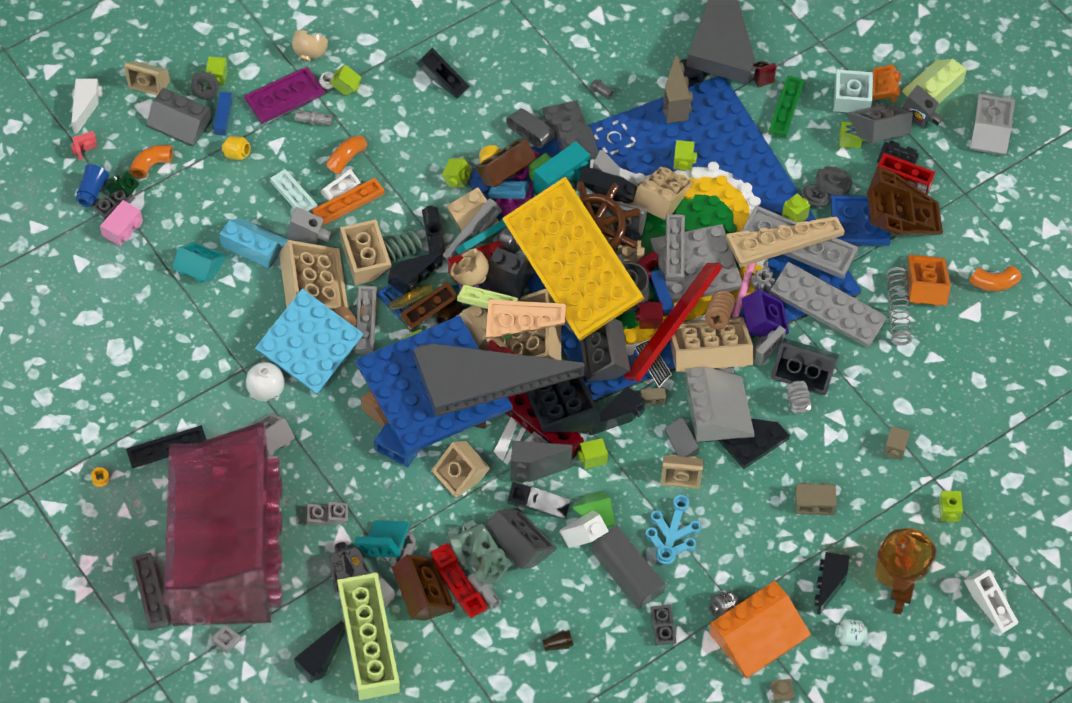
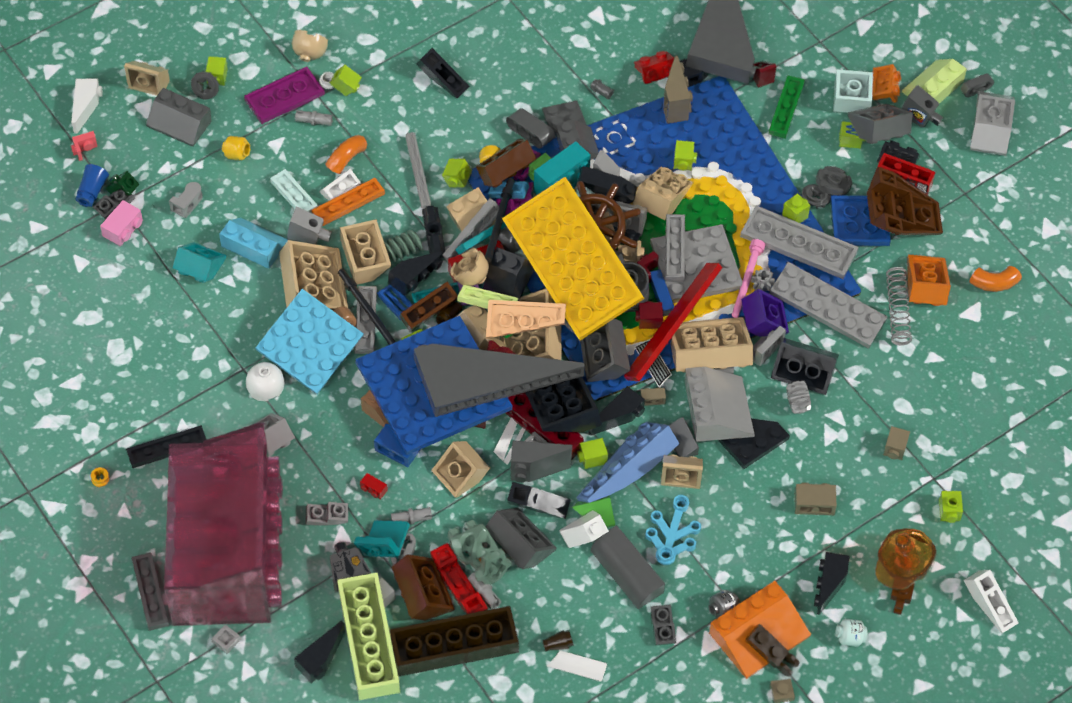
orange cylinder [129,145,173,179] -> none
blue piece [213,92,232,136] -> none
clear yellow tile [388,285,434,310] -> none
medium nougat piece [705,290,735,330] -> none
tan wing [726,216,844,267] -> none
none -> light grey leg [169,182,203,219]
none -> black bar [338,269,396,345]
none -> red piece [360,473,388,499]
none -> dark brown brick [389,606,519,677]
none -> light grey pin [391,507,432,524]
none -> light grey axle [406,132,431,209]
none -> black bar [485,178,514,263]
none -> white sticker [547,651,607,682]
none -> medium blue wedge [576,422,680,503]
none -> red bracket [634,51,674,84]
none -> dark brown hinge [746,624,800,677]
none -> dark grey beam [960,73,994,97]

